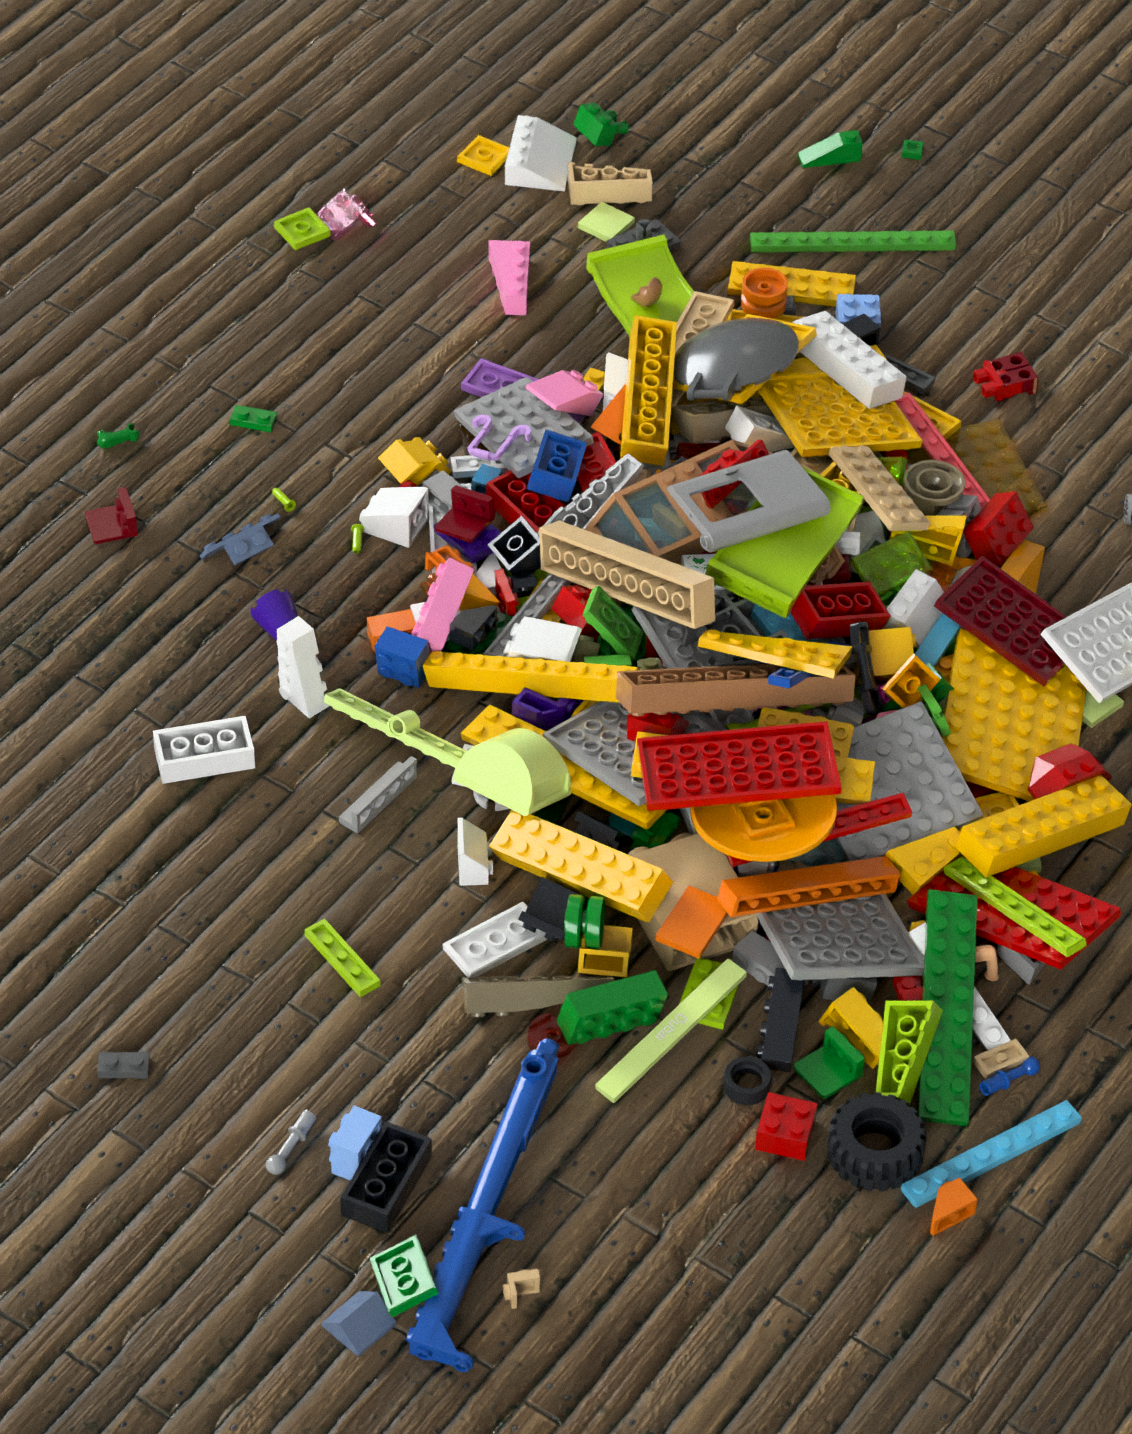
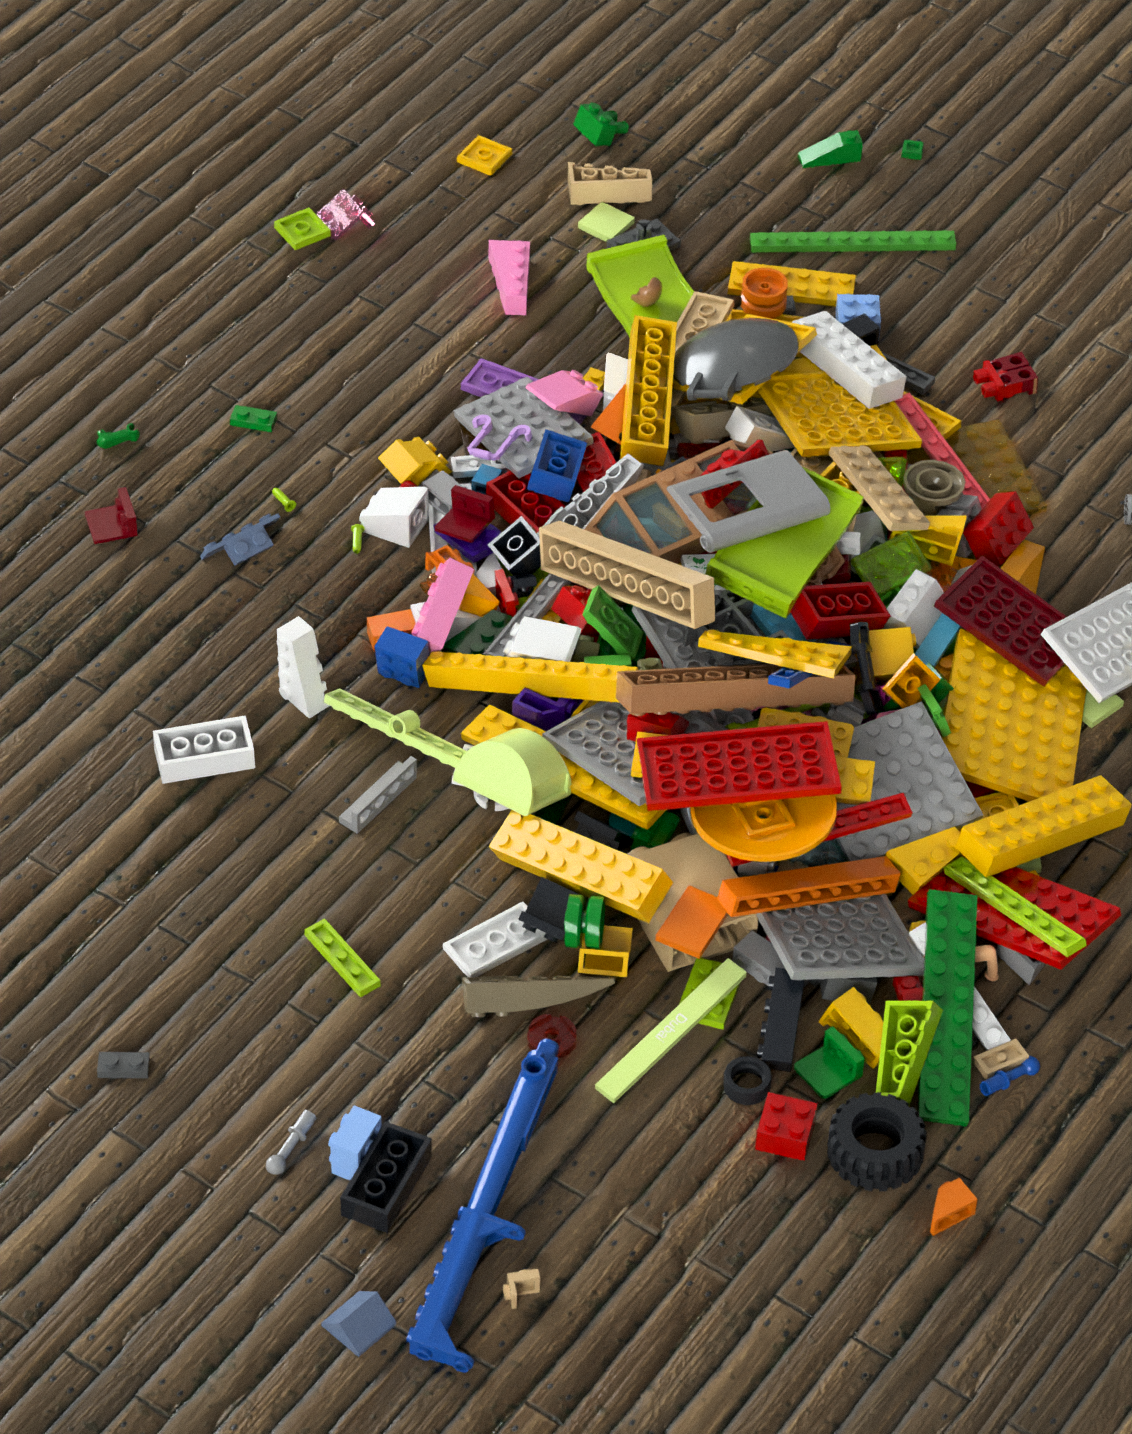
dark purple cone [250,589,298,642] -> none
tile [370,1235,439,1317] -> none
black slope [450,605,499,651] -> none
white slope [458,818,493,886] -> none
white slope [505,115,577,192] -> none
green brick [557,970,668,1045] -> none
medium azure plate [901,1100,1082,1208] -> none
red wedge [1027,743,1112,799] -> none

